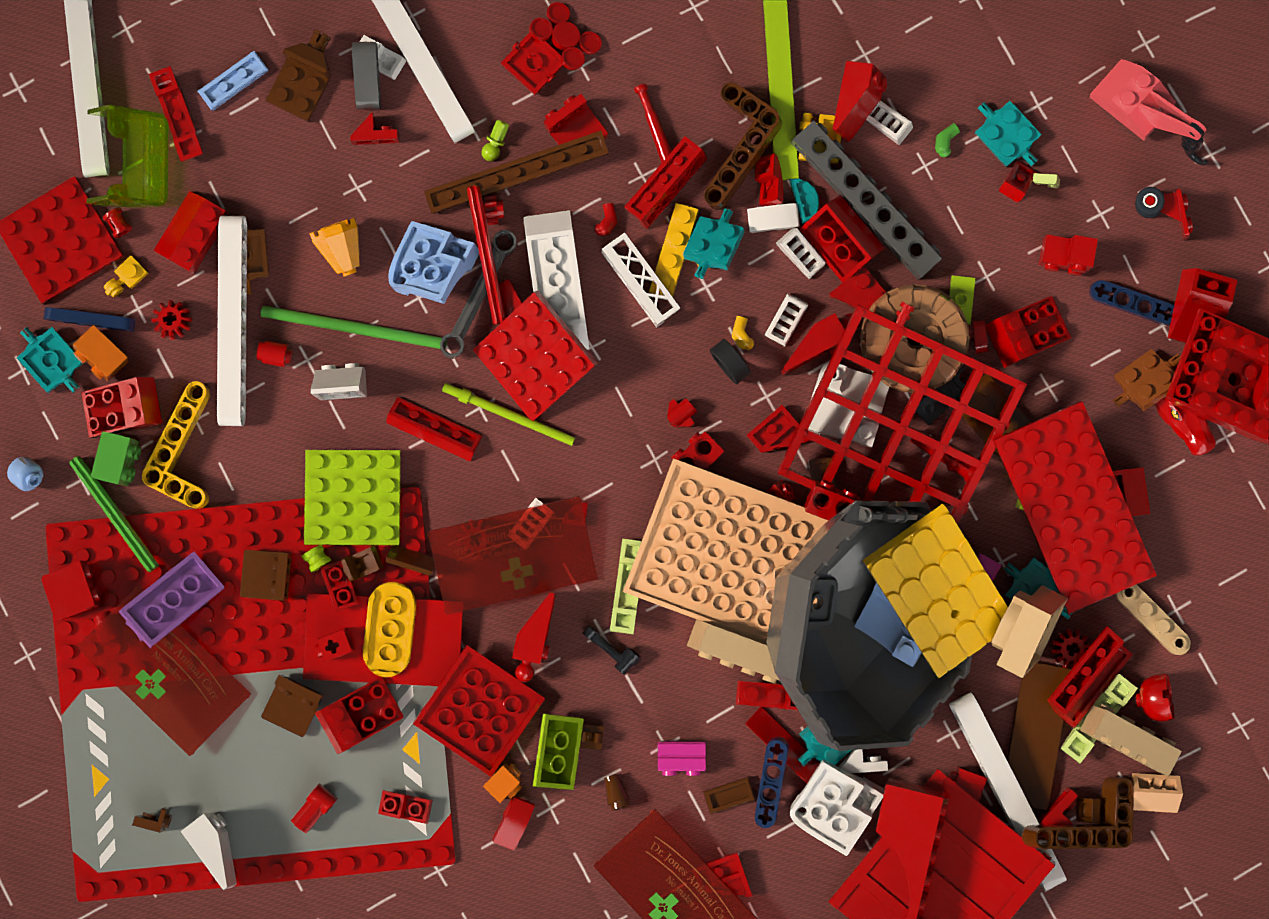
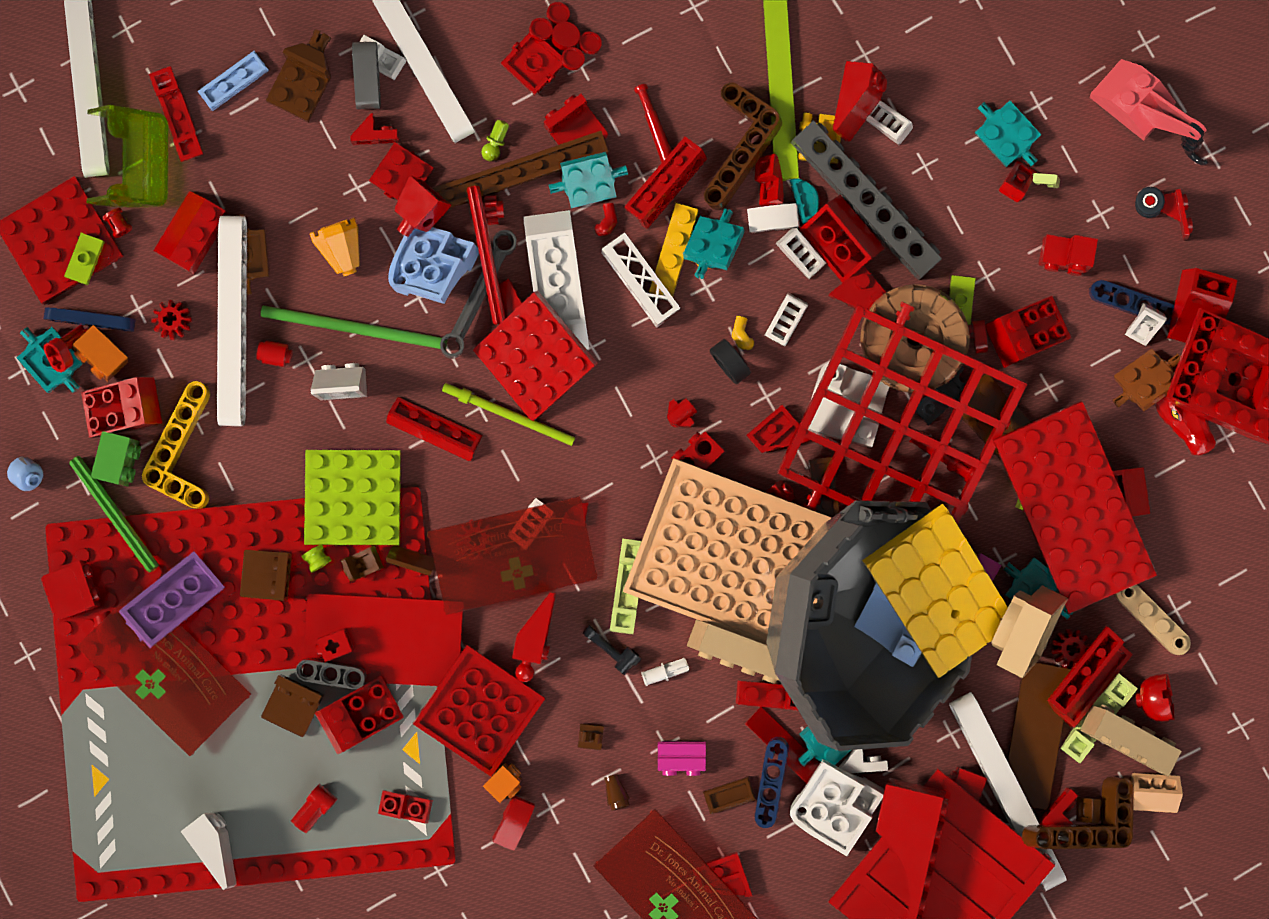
yellow plate [104,256,149,298] -> none
reddish brown bracket [132,807,172,833] -> none
red slope [320,561,359,612] -> none
yellow tile [363,582,416,677] -> none
lime slope [533,713,584,790] -> none
red slope [781,313,860,376] -> none
red brick [804,480,860,520] -> none
bright green arm [935,123,960,157] -> none
none -> red piece [44,325,88,373]
none -> lime plate [64,233,105,285]
none -> dark grey beam [296,658,367,689]
none -> red plate [369,142,434,201]
none -> red torso [395,176,452,237]
none -> teal plate [548,152,628,208]
none -> white axle [641,658,689,686]
none -> white slope [1125,303,1167,346]

